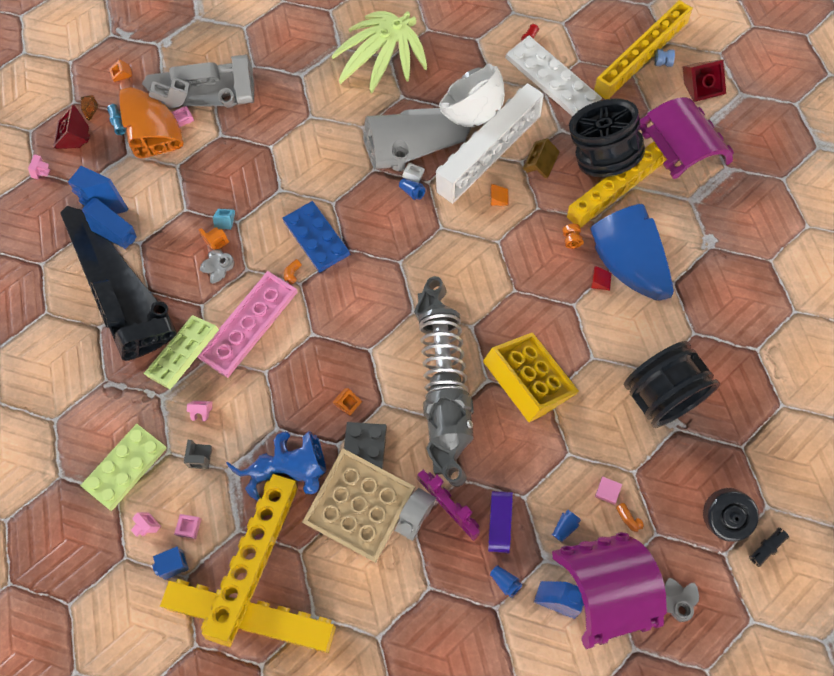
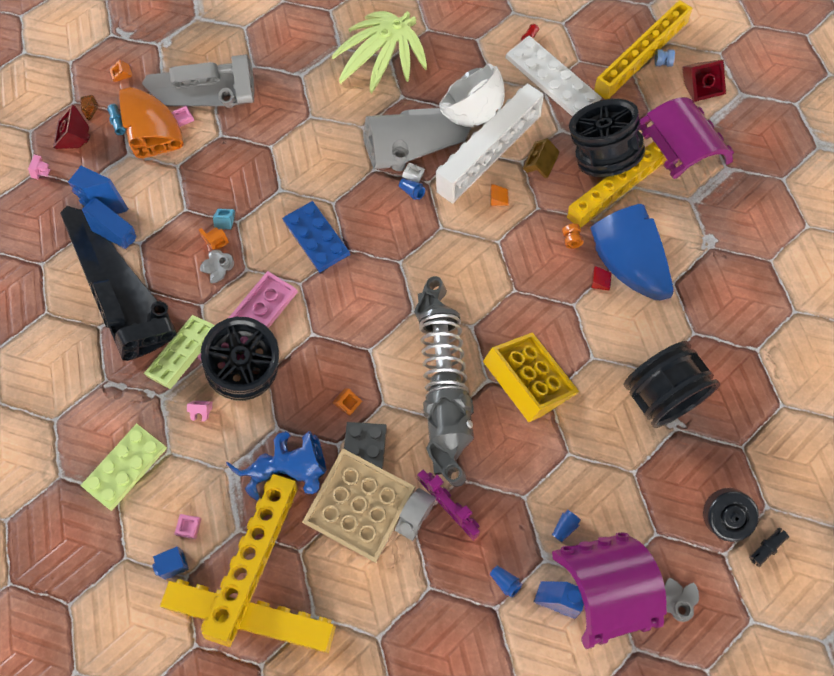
bright pink tile [131,512,161,537] -> none
light grey brick [149,77,189,109] -> none
dark grey panel [184,440,212,469] -> none
orange arm [283,259,302,285] -> none
dark purple beam [488,491,513,553] -> none
bright pink tile [595,477,622,505] -> none
orange arm [616,503,644,532] -> none
none -> black wheel [201,317,279,401]

